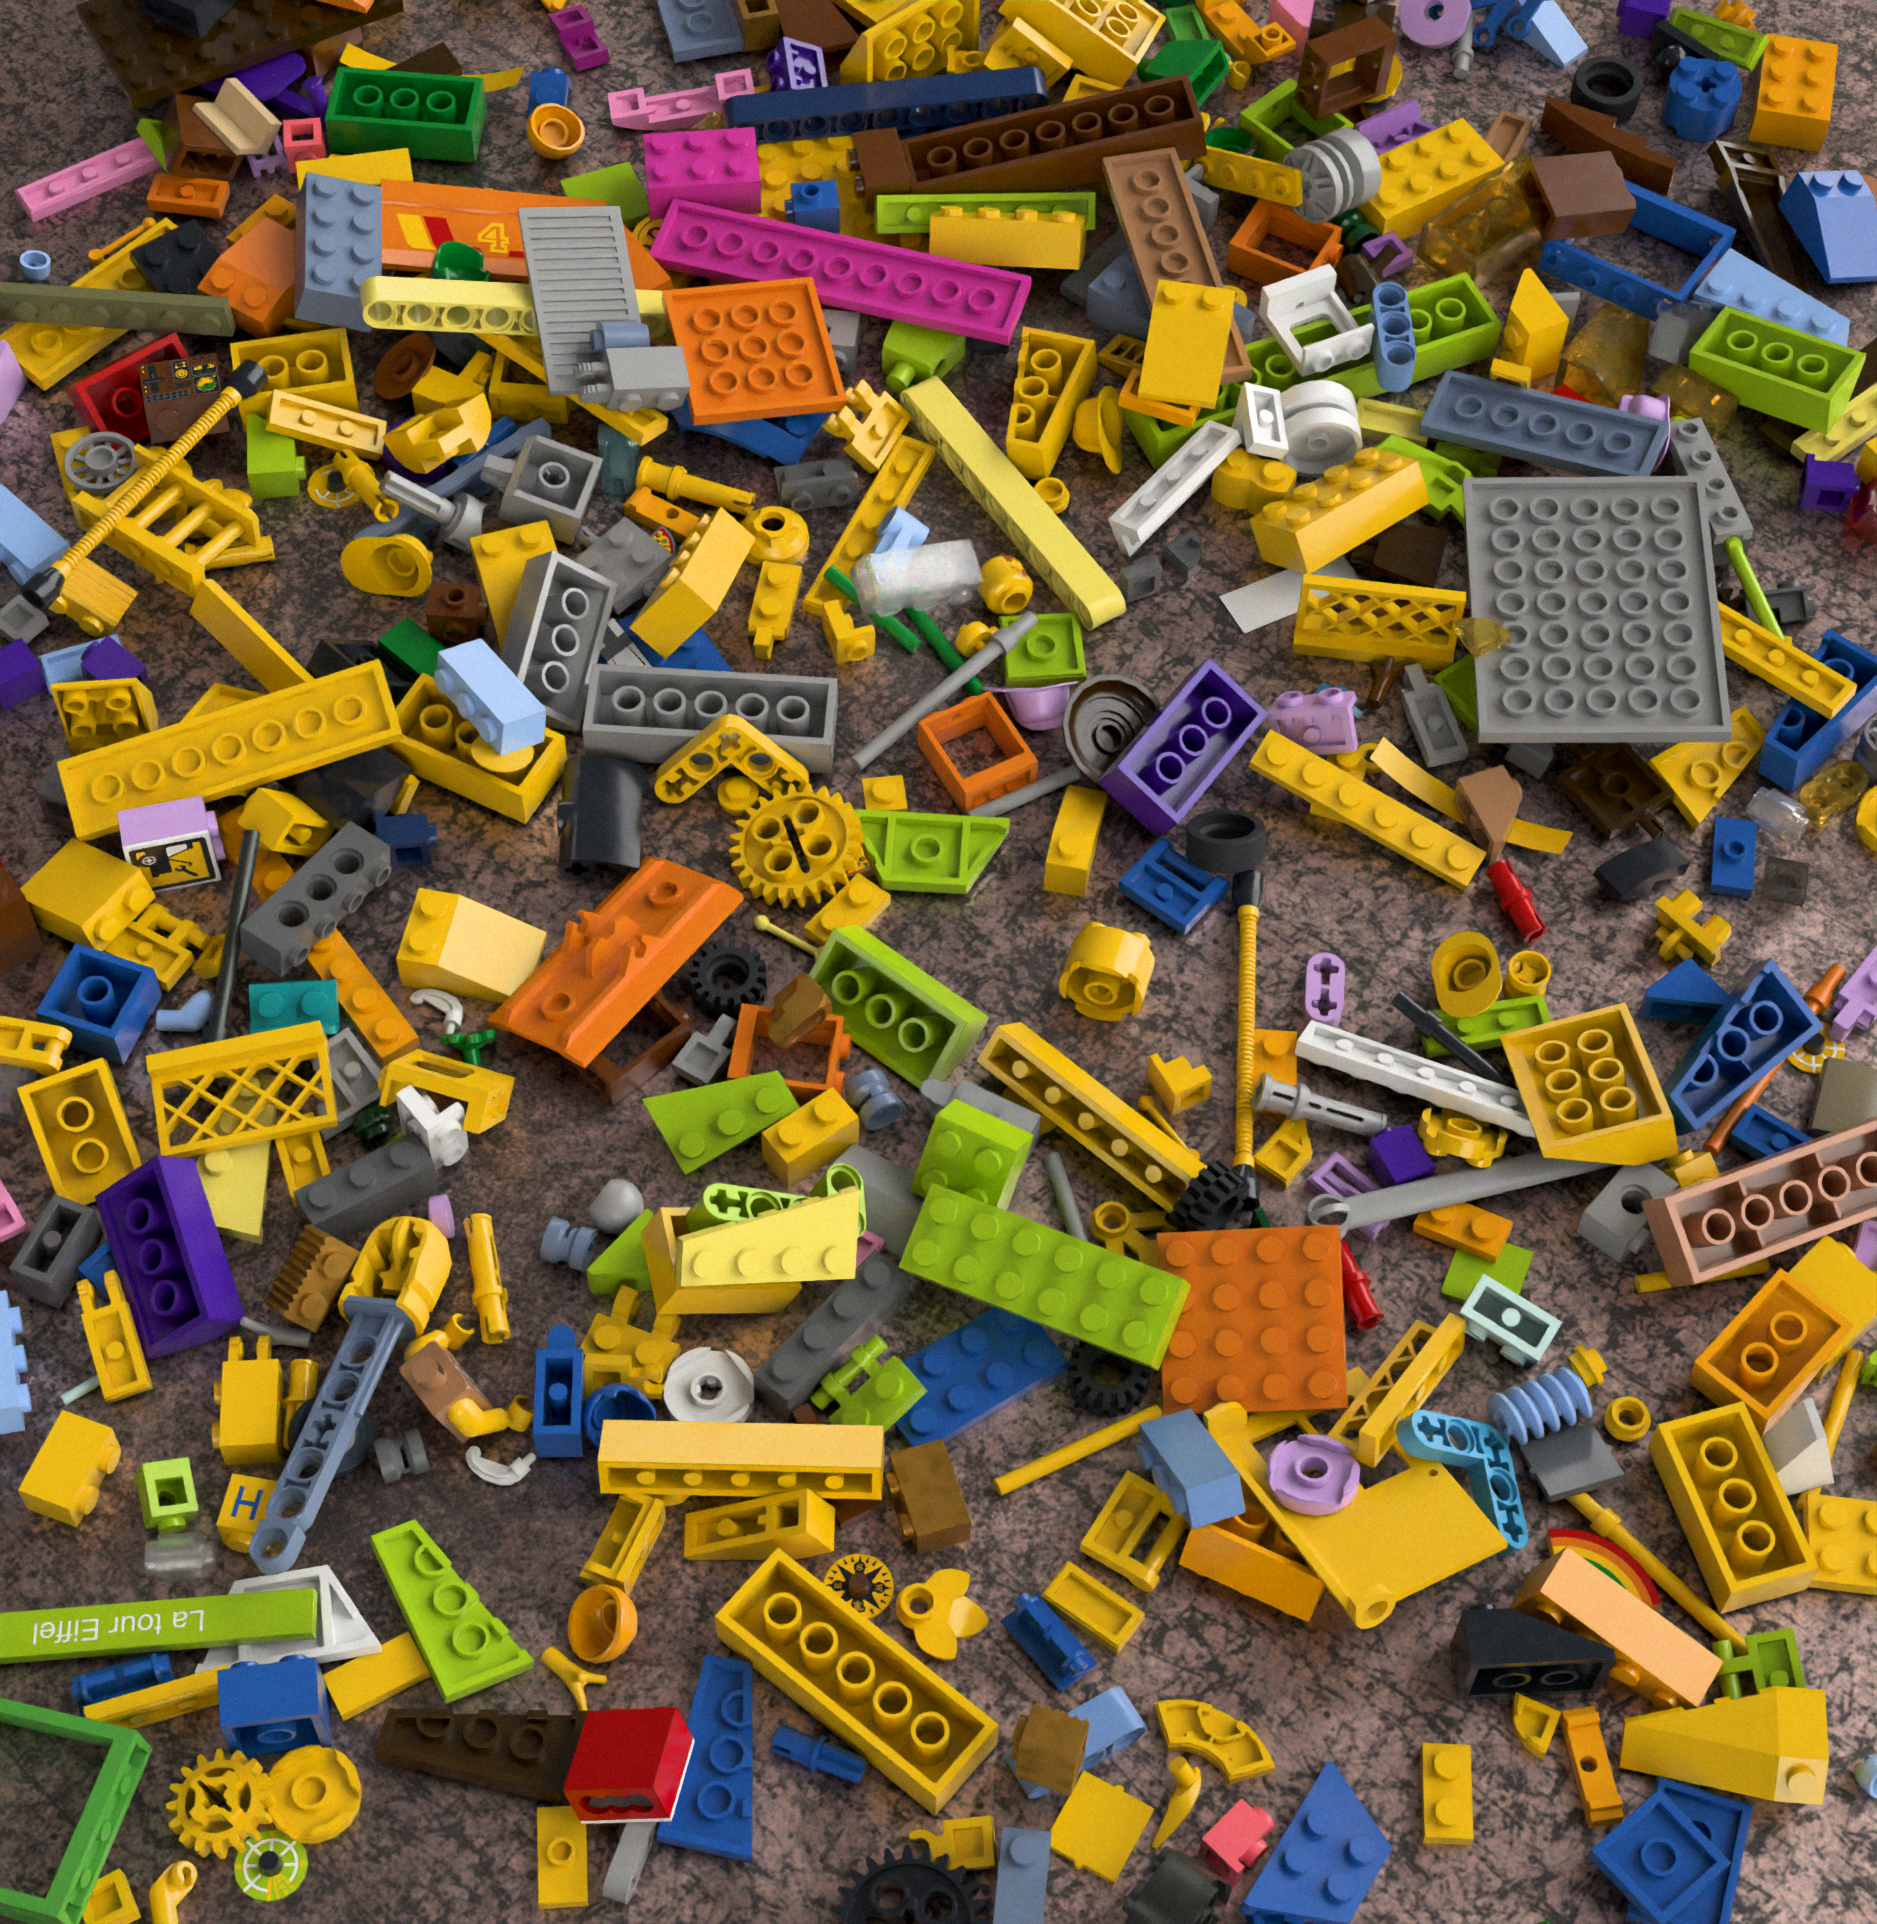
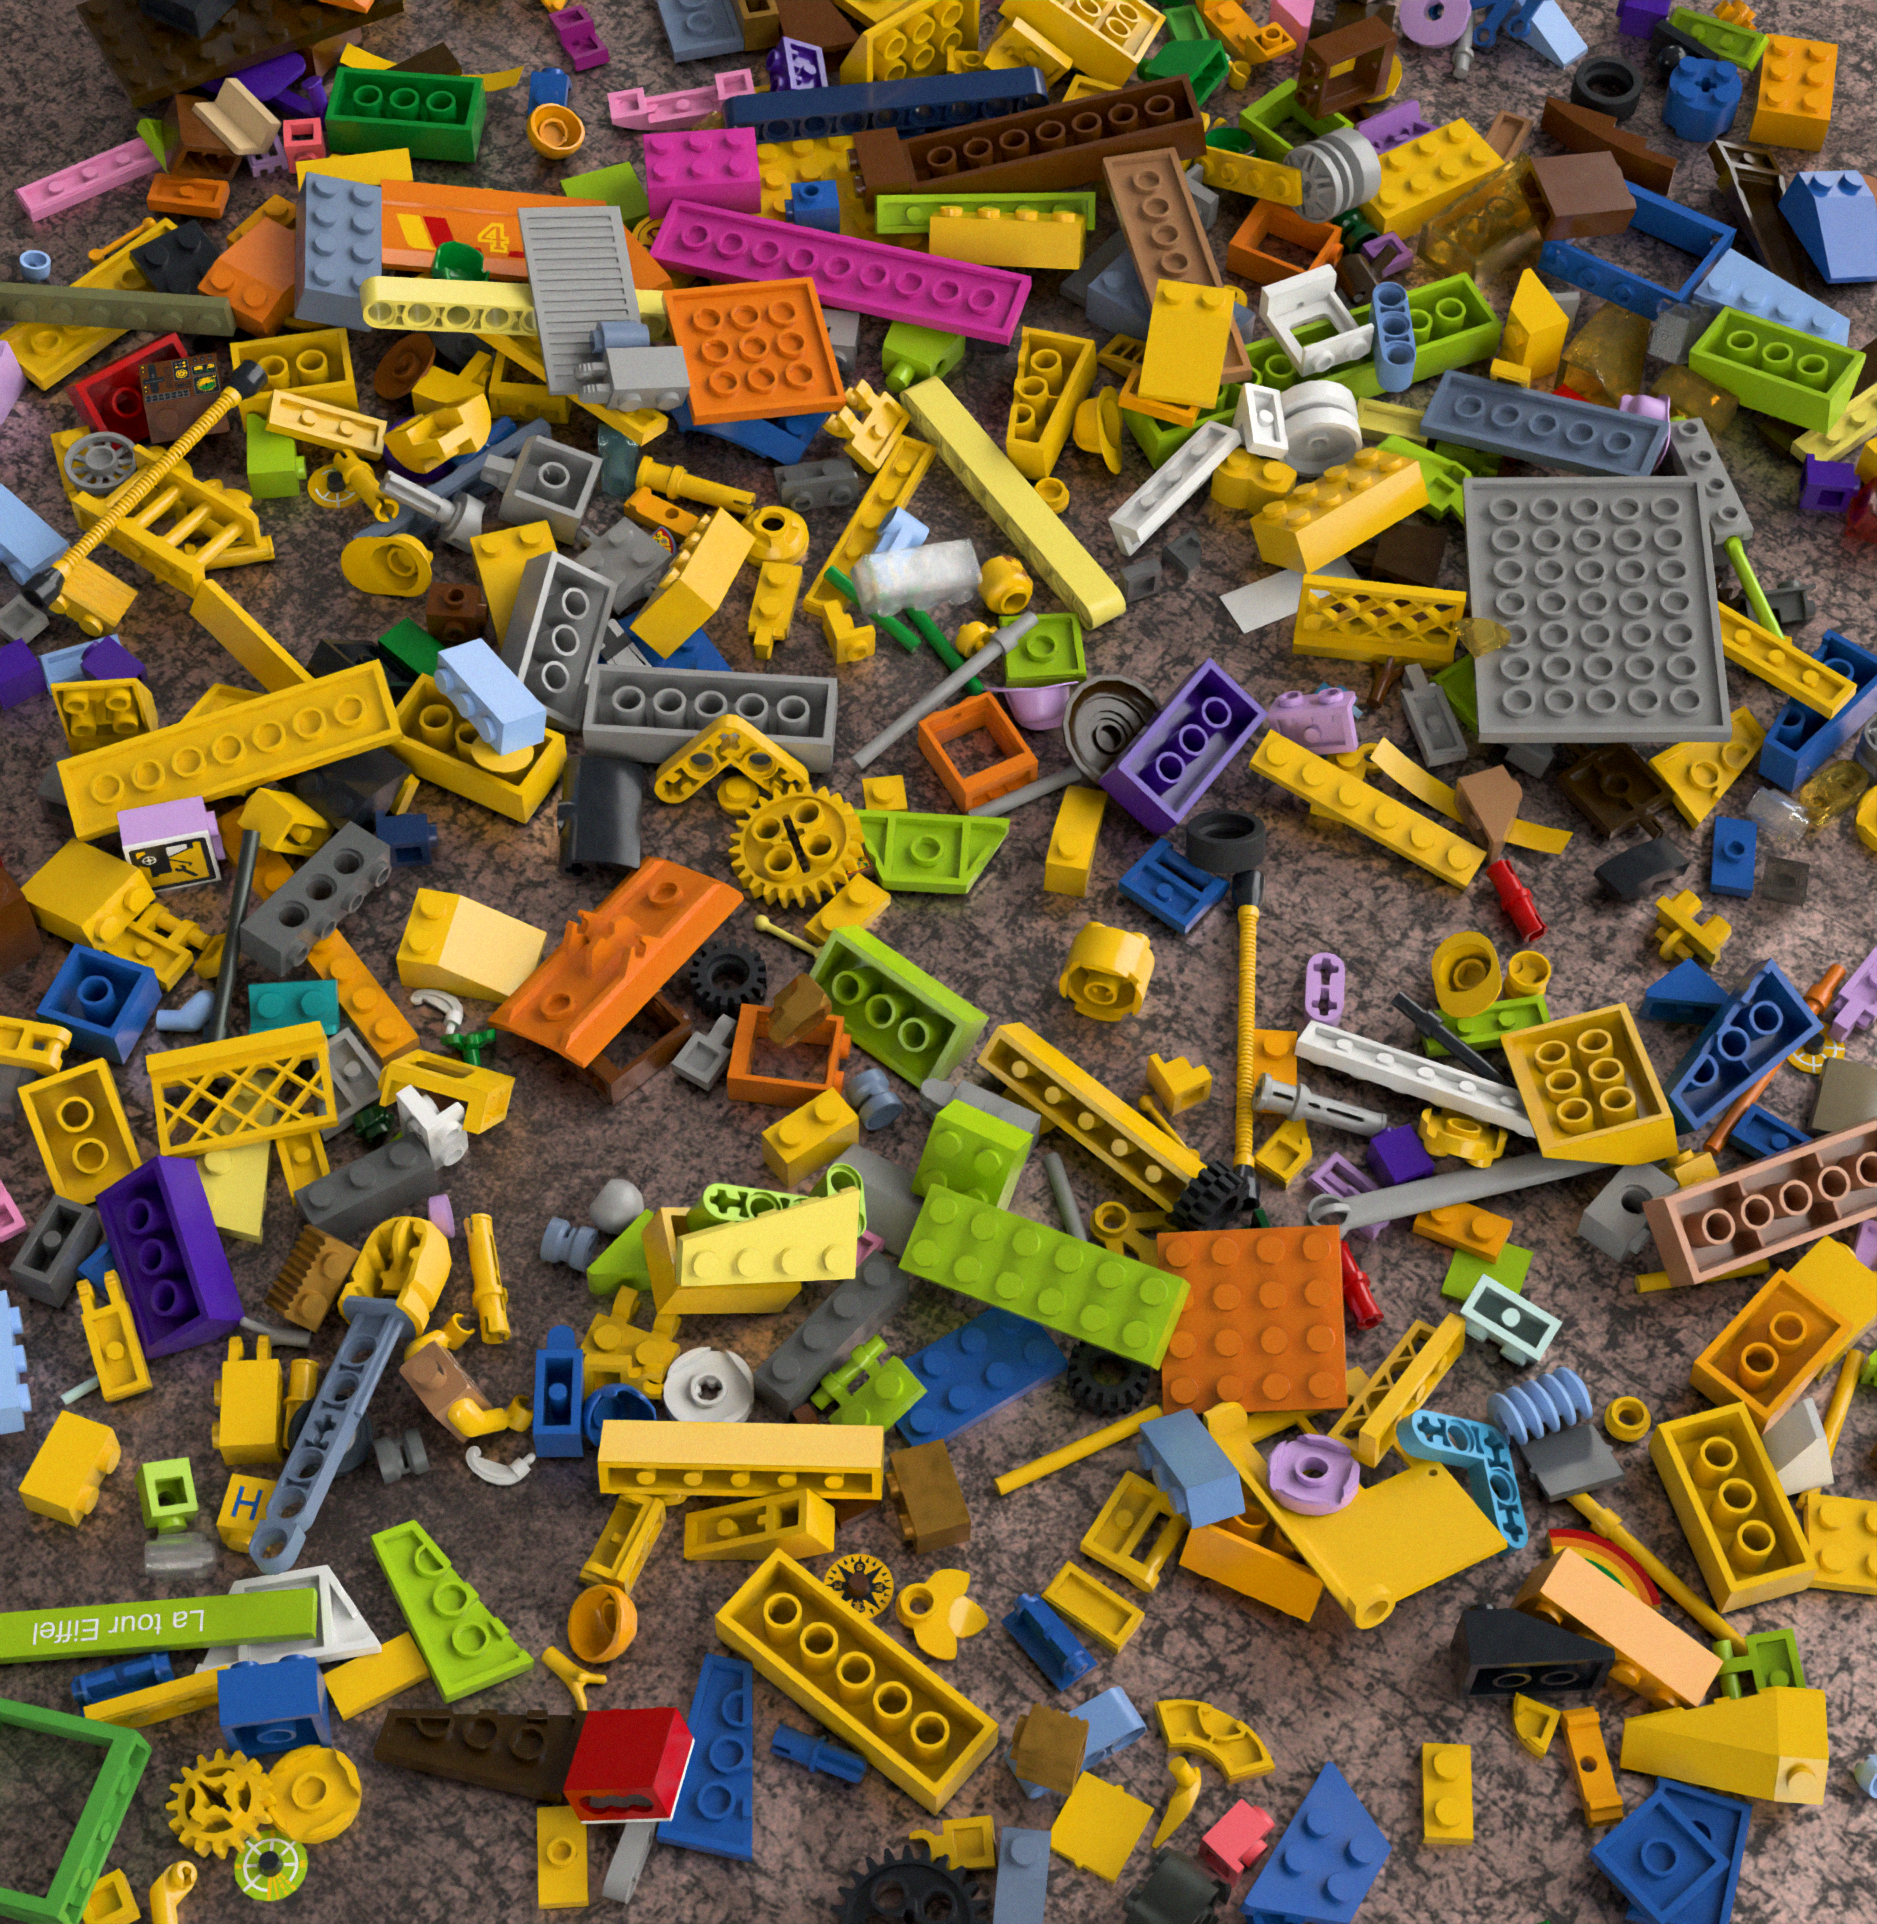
lime wing [642,1070,800,1176] -> none
yellow plate [1567,1344,1608,1389] -> none

